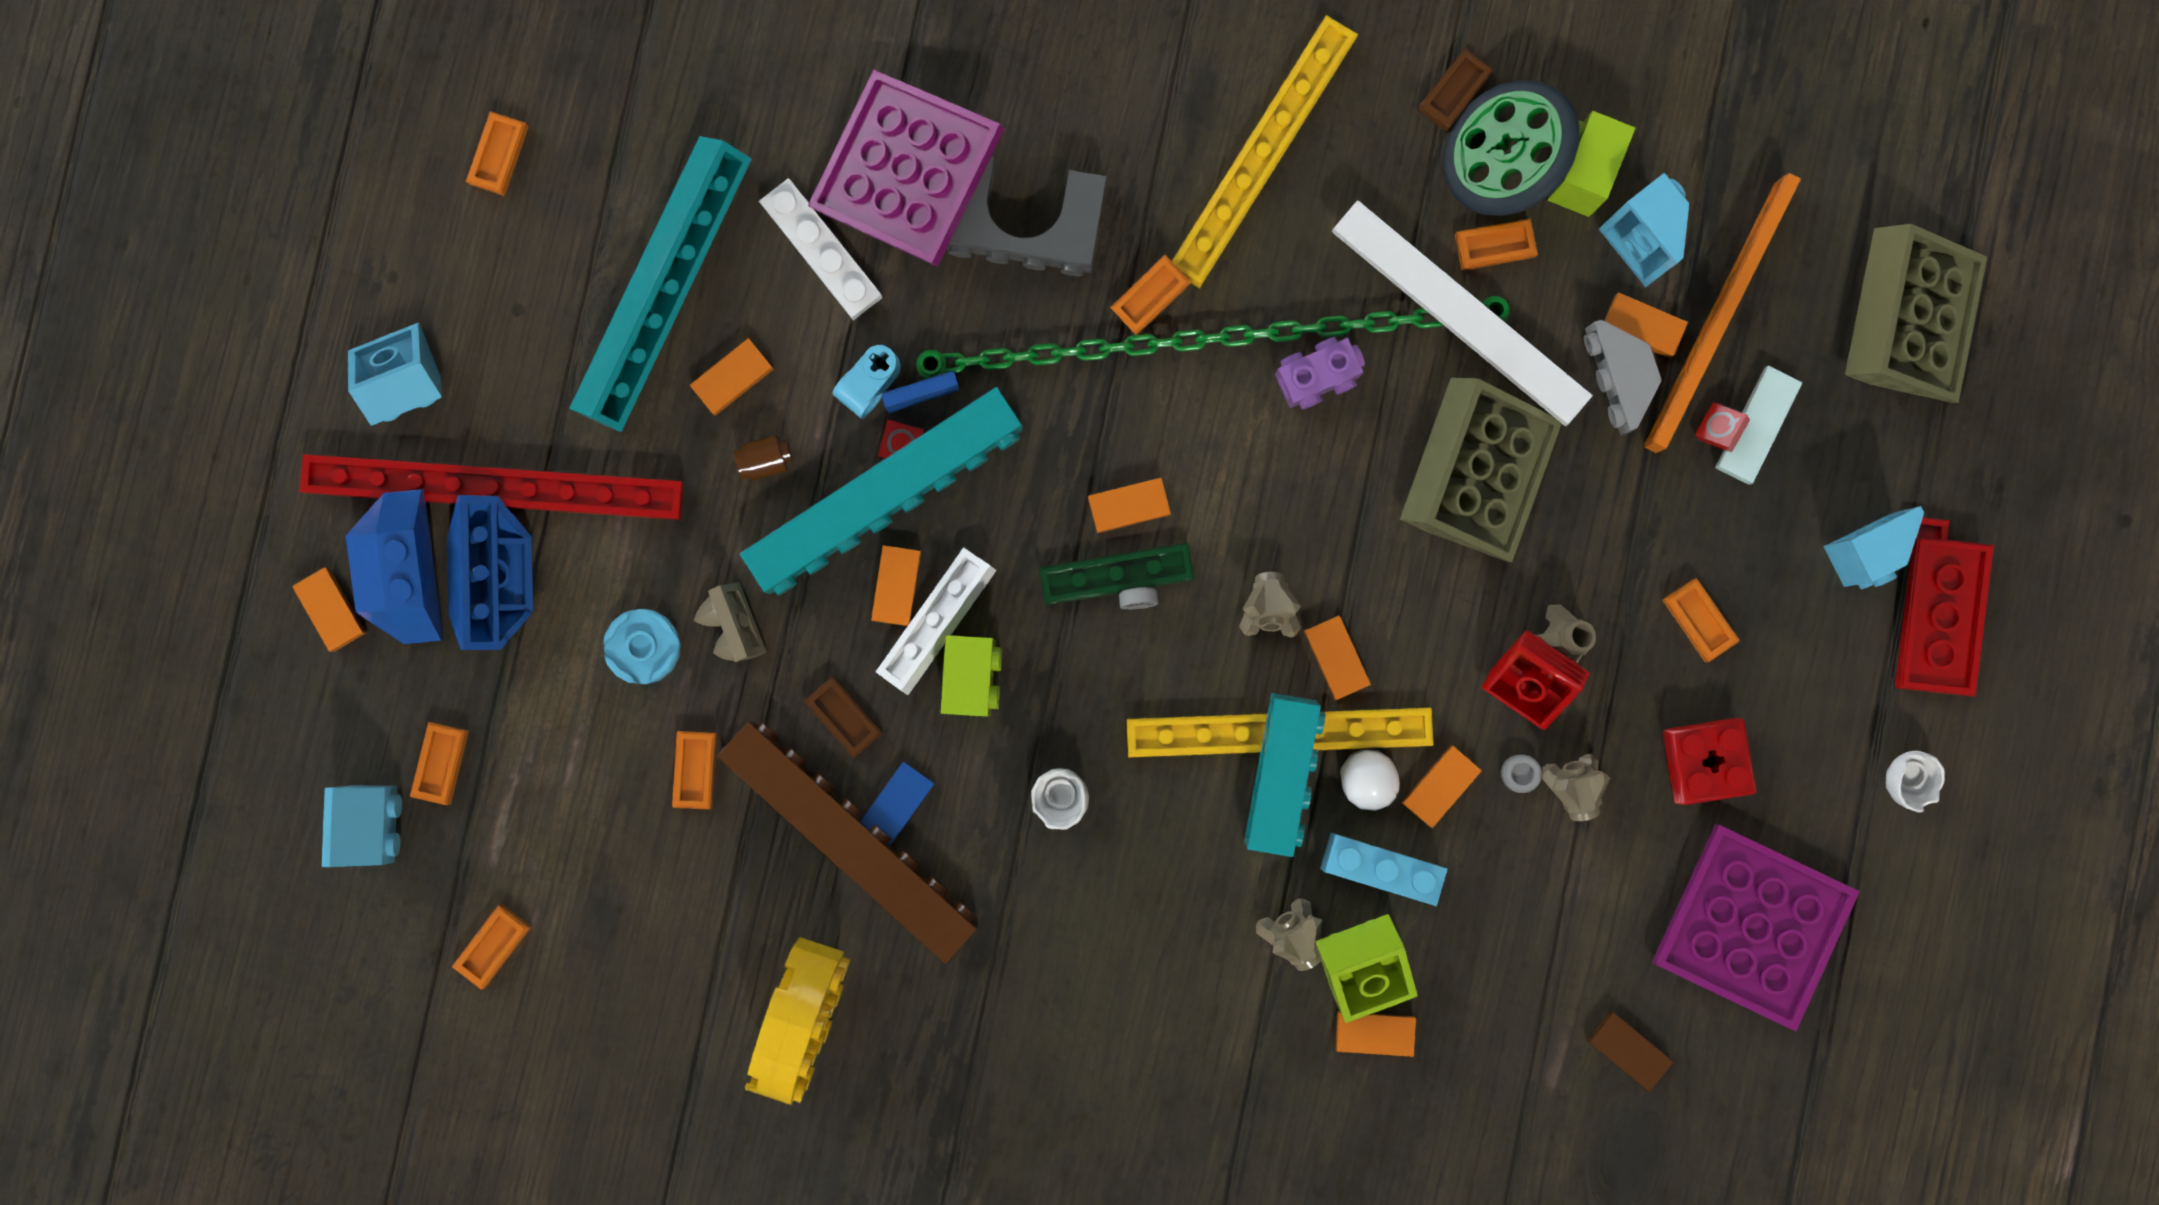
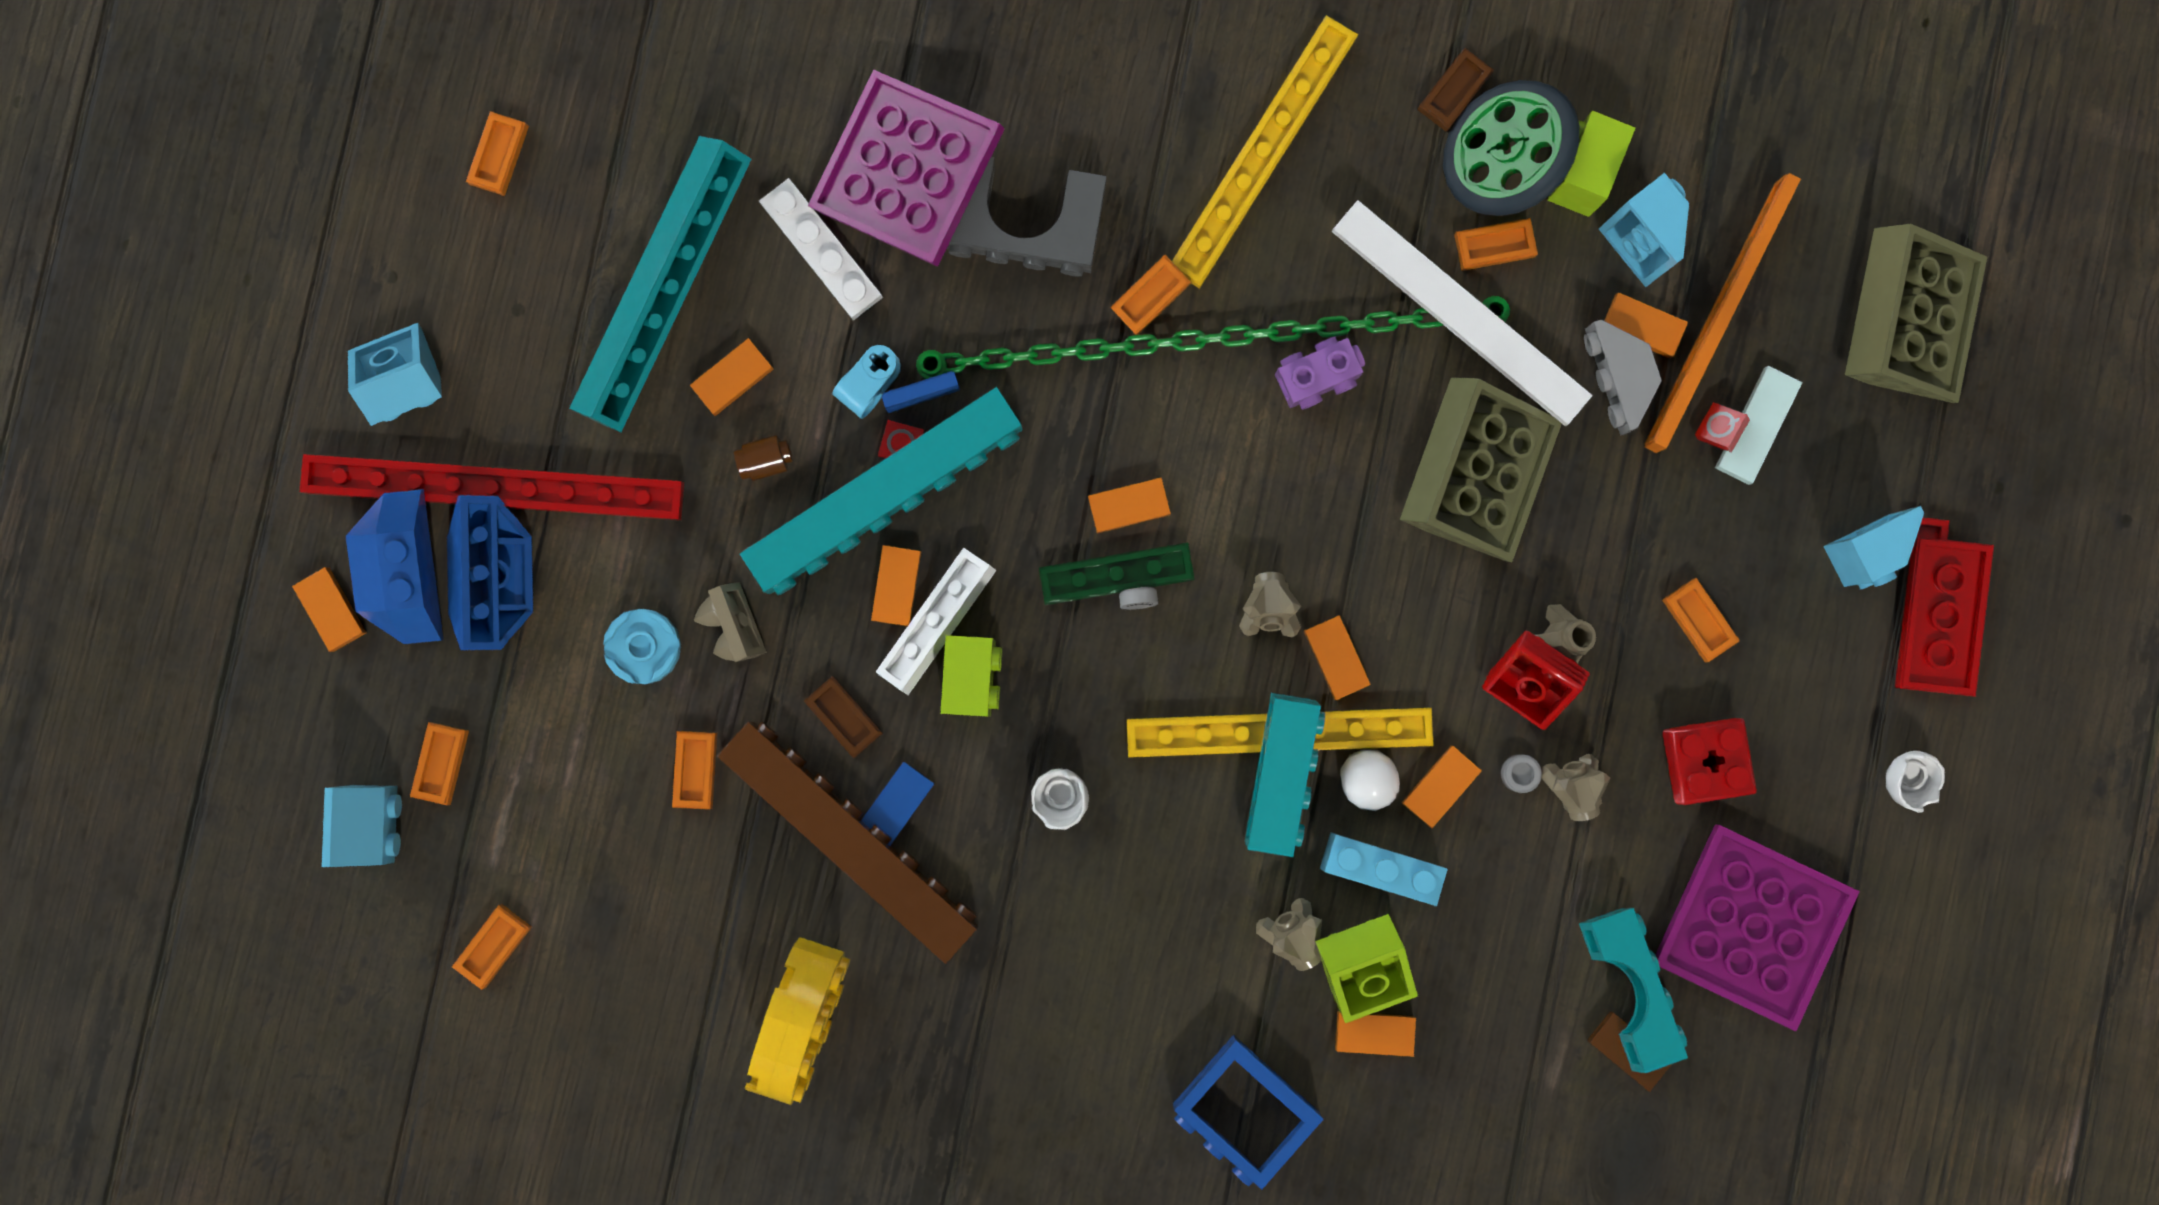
none -> blue window [1173,1035,1323,1190]
none -> teal arch [1579,908,1688,1073]

